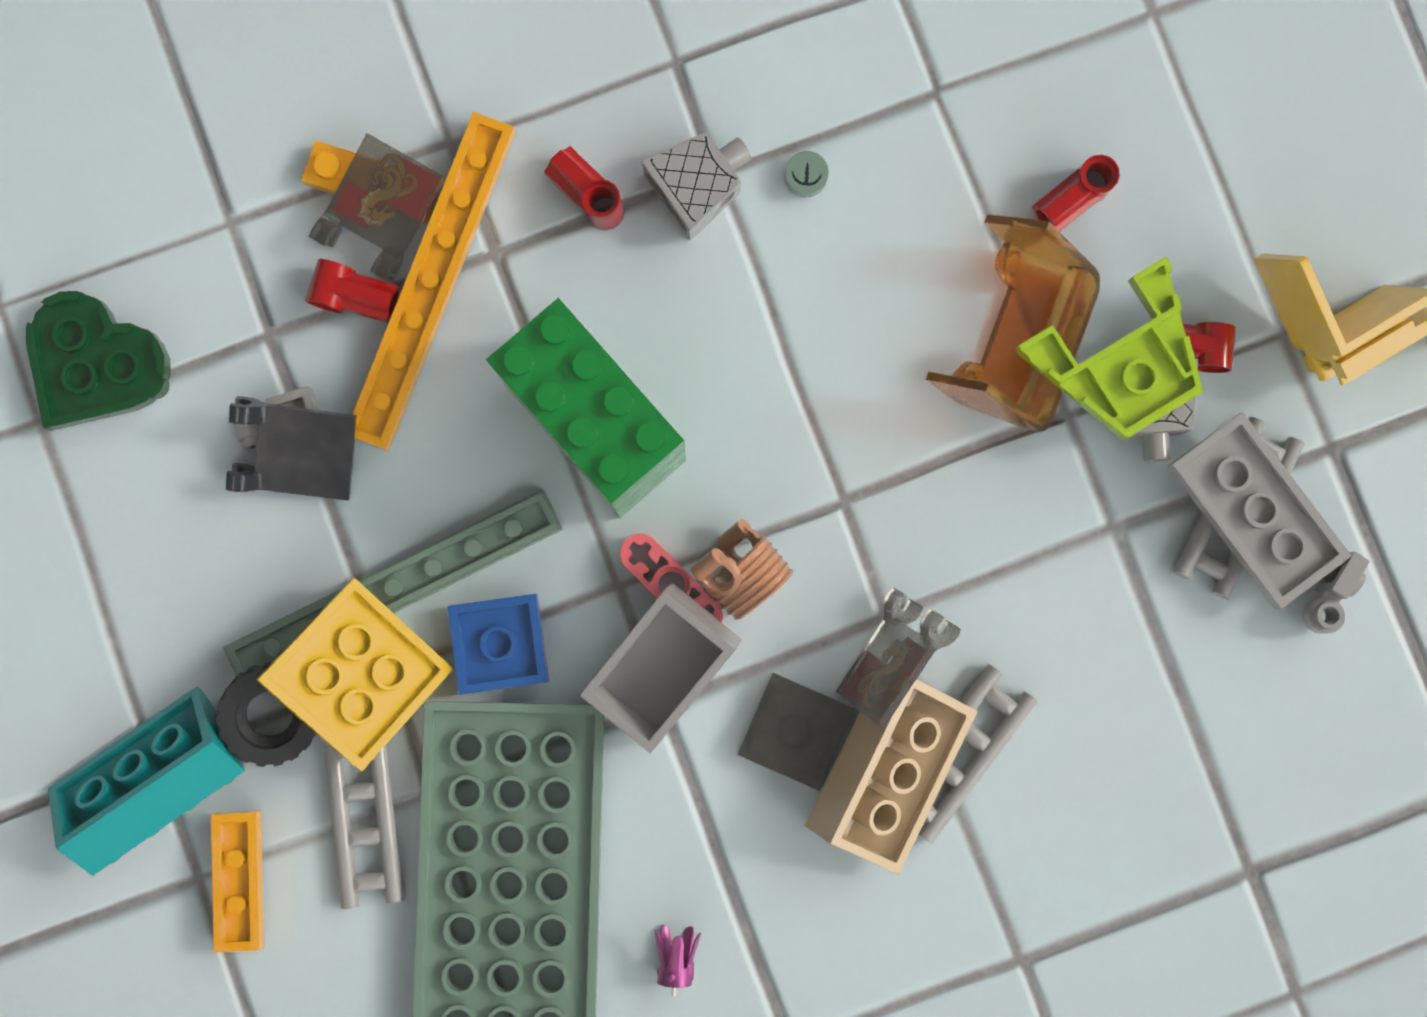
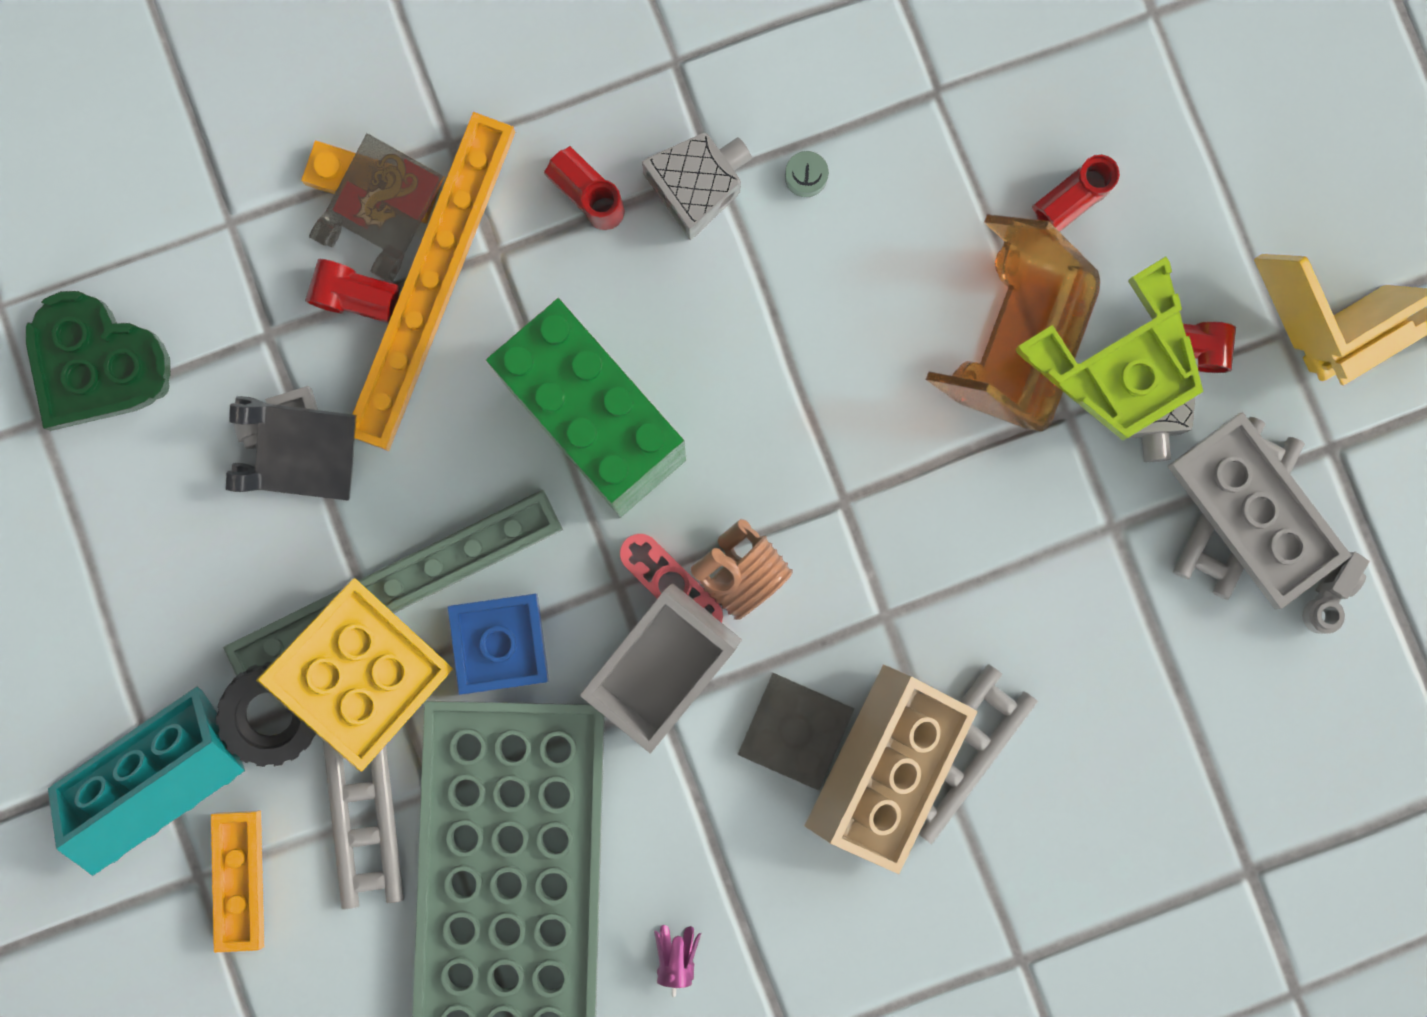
clear smoke flag [835,587,961,728] -> none

